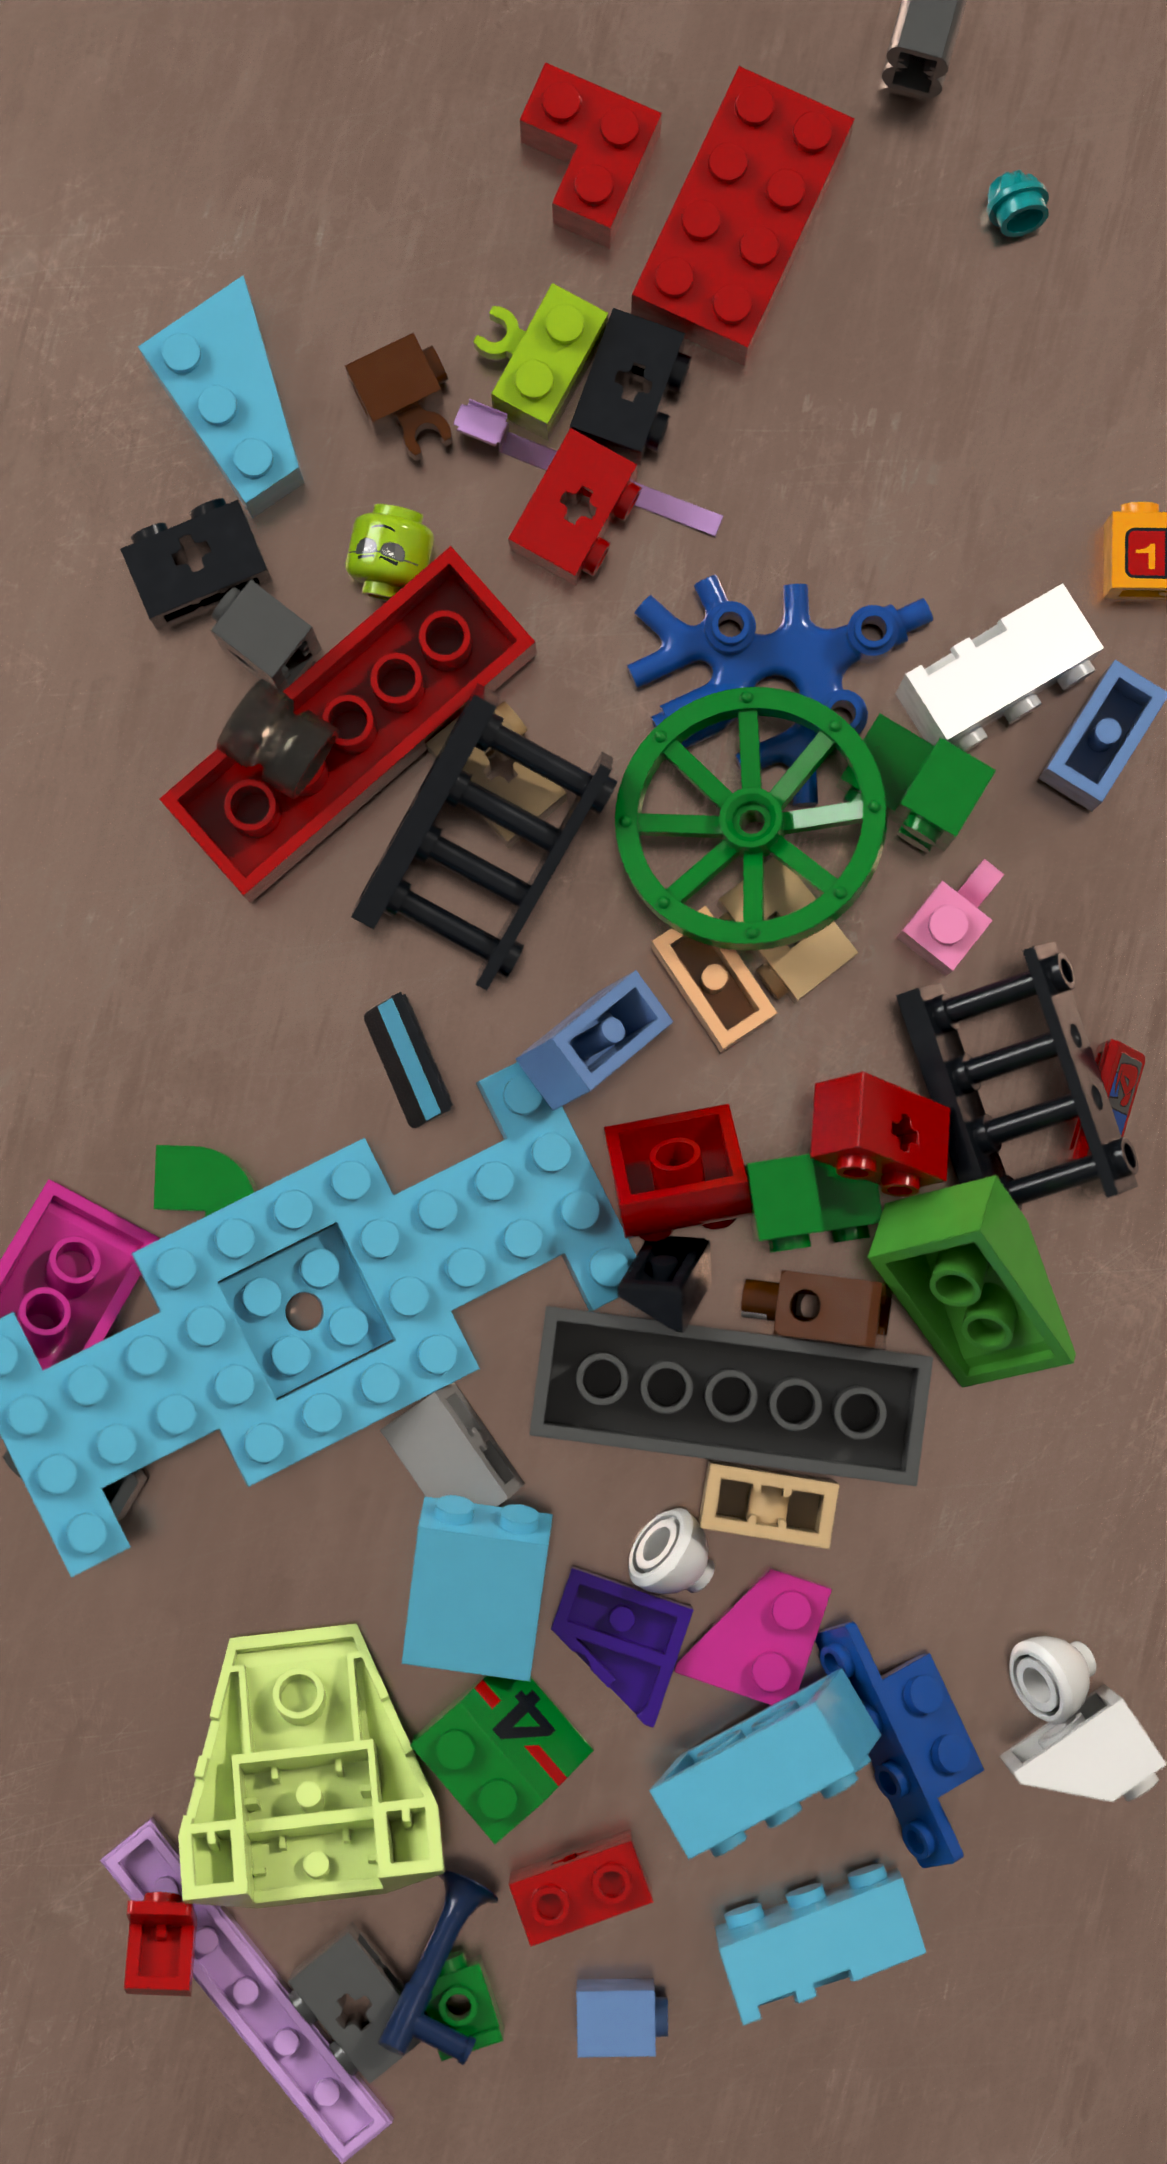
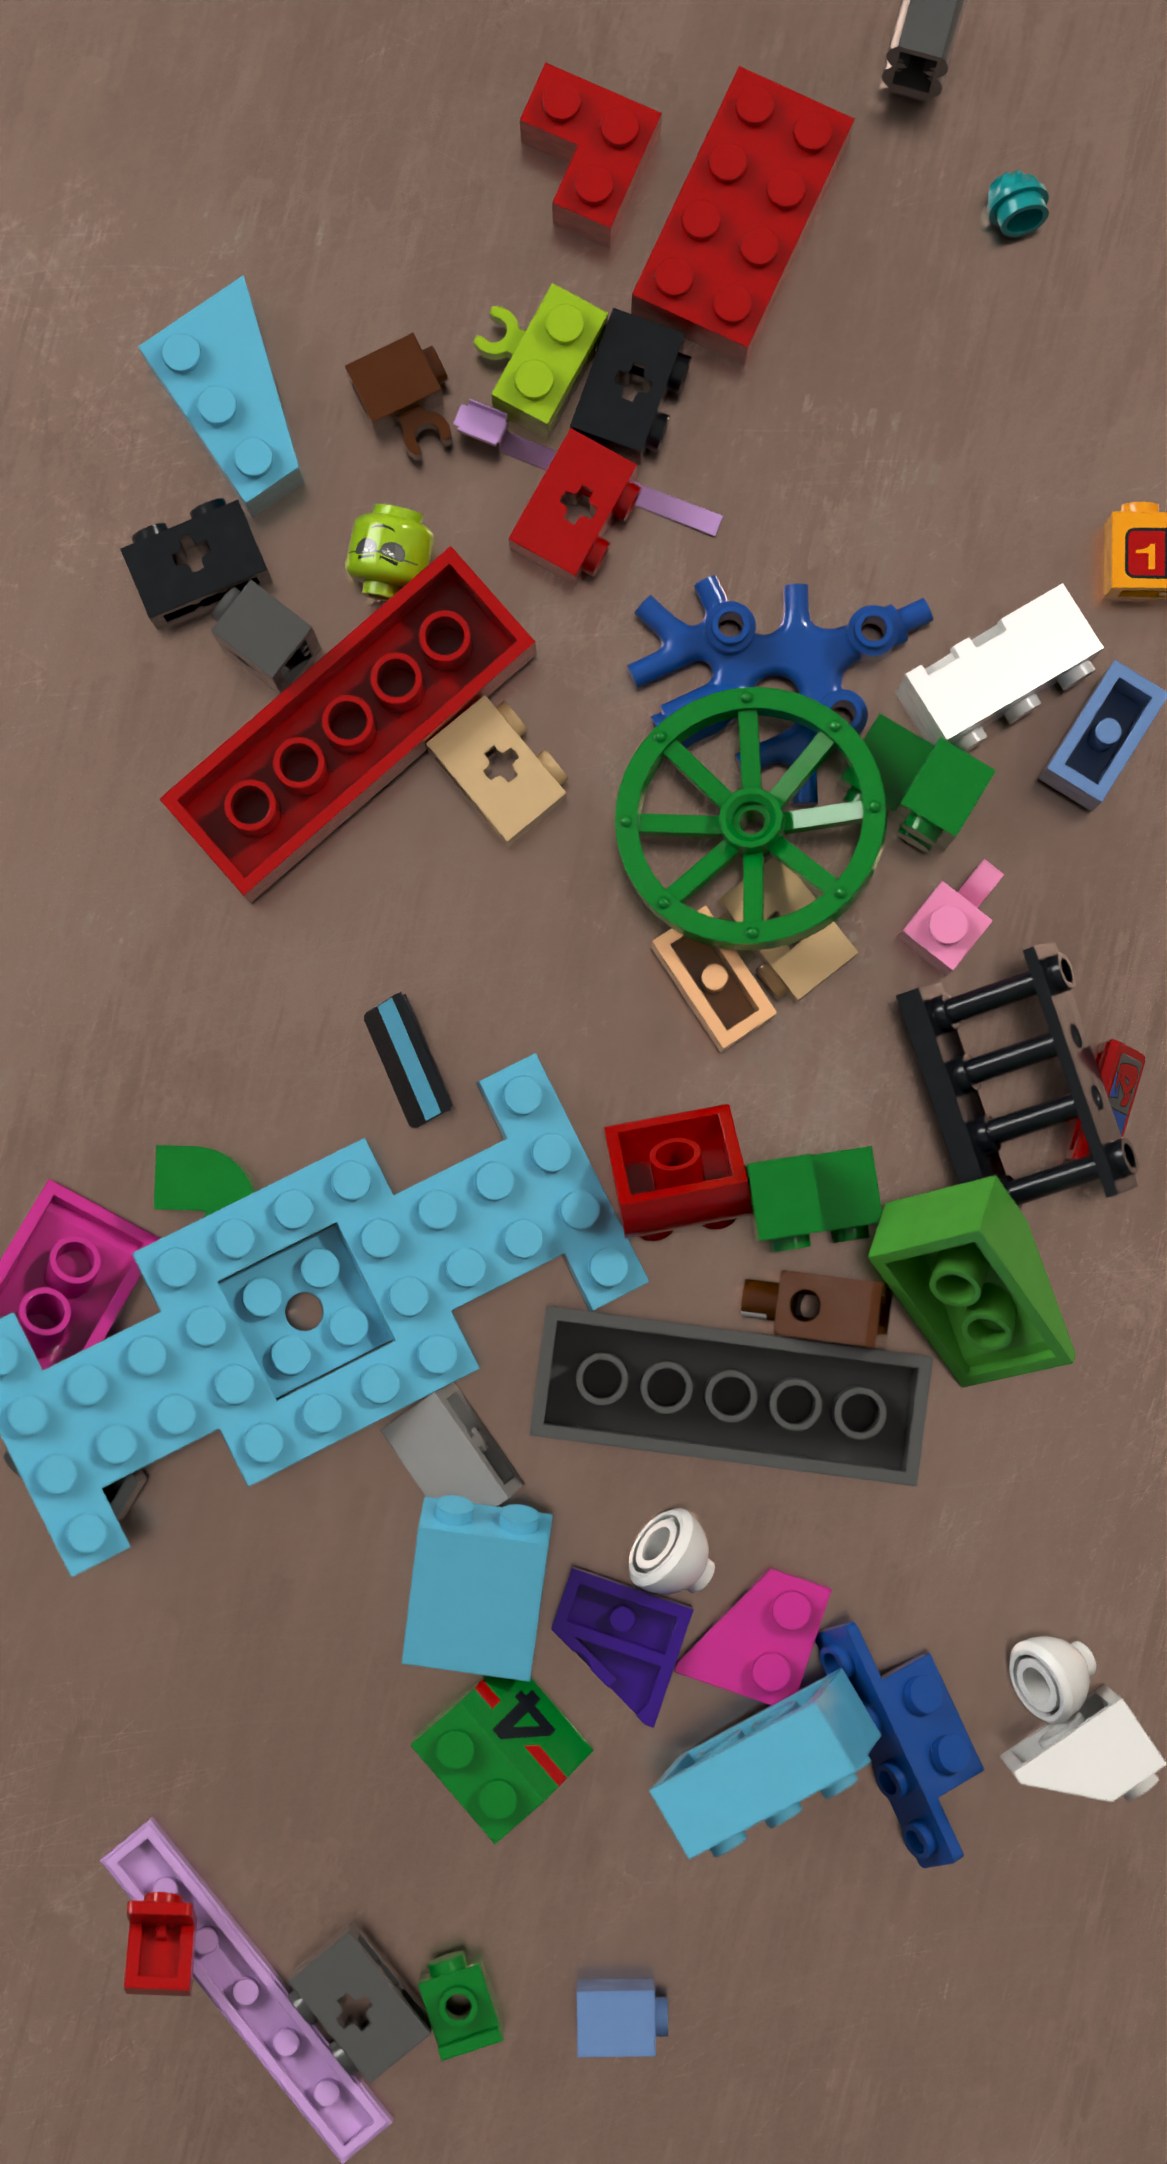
yellowish green wedge [178,1623,445,1908] -> none
clear smoke wheel [216,679,340,800] -> none
black fence [351,683,617,991] -> none
dark blue piece [378,1870,498,2065] -> none
red brick [509,1829,653,1947] -> none
medium blue brick [515,970,674,1110] -> none
black slope [618,1236,711,1333] -> none
tan brick [698,1460,839,1549] -> none
medium azure wedge [715,1863,927,2026] -> none
red brick [810,1071,950,1197] -> none

